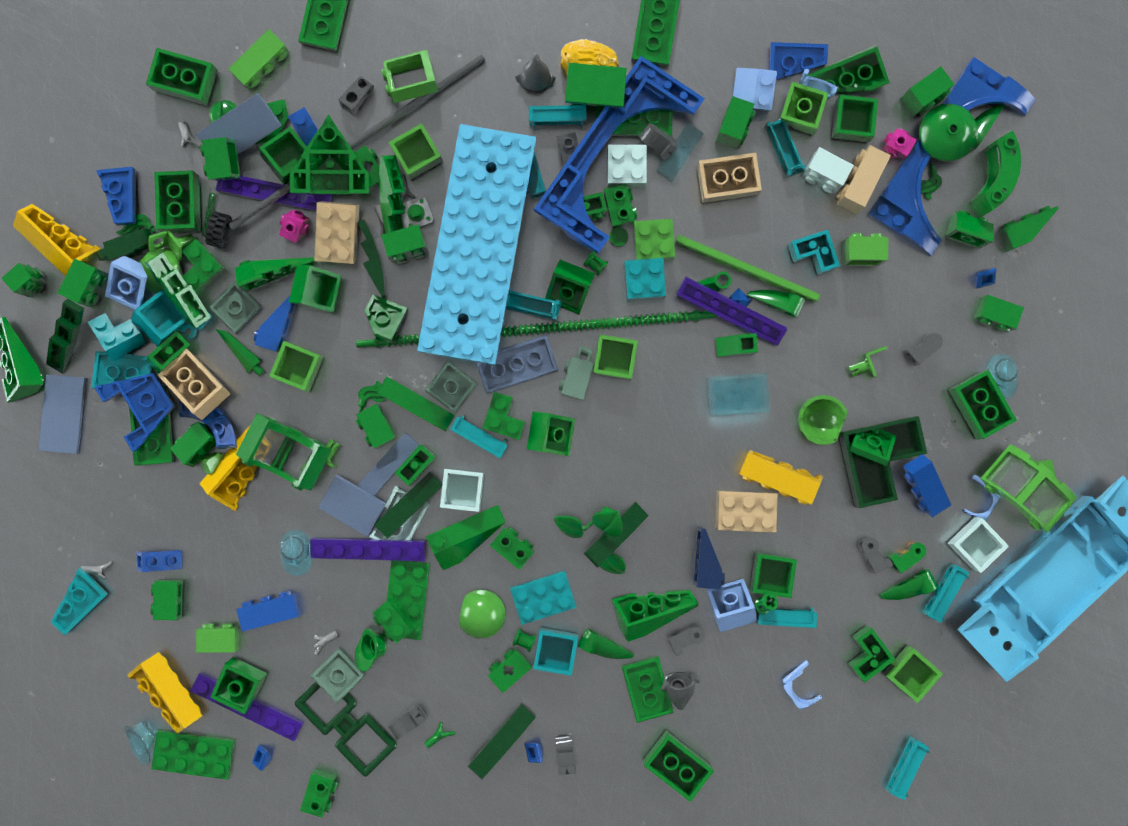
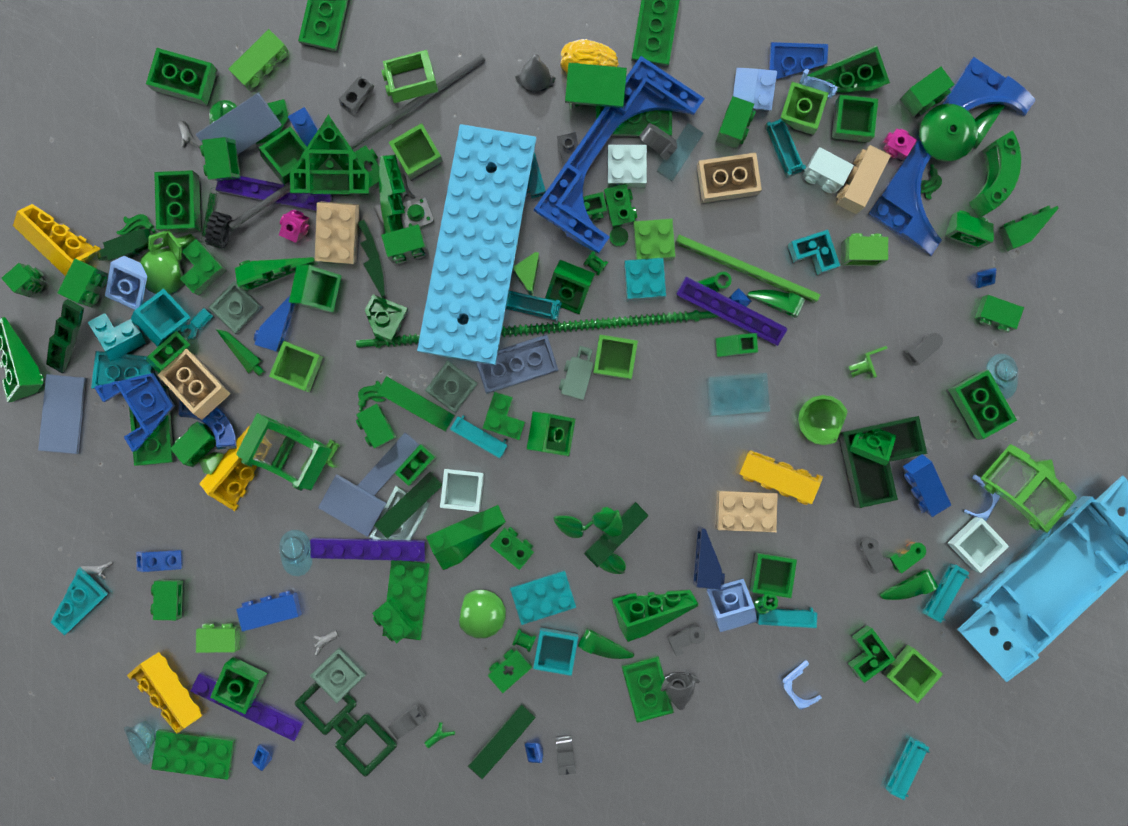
blue wing [96,167,136,226] -> none
green slope [145,253,211,328] -> none
green brick [300,769,338,818] -> none
green piece [355,628,387,672] -> none
teal container [529,105,586,128] -> none
green brick [643,730,714,802] -> none
none -> bright green slope [513,252,540,296]

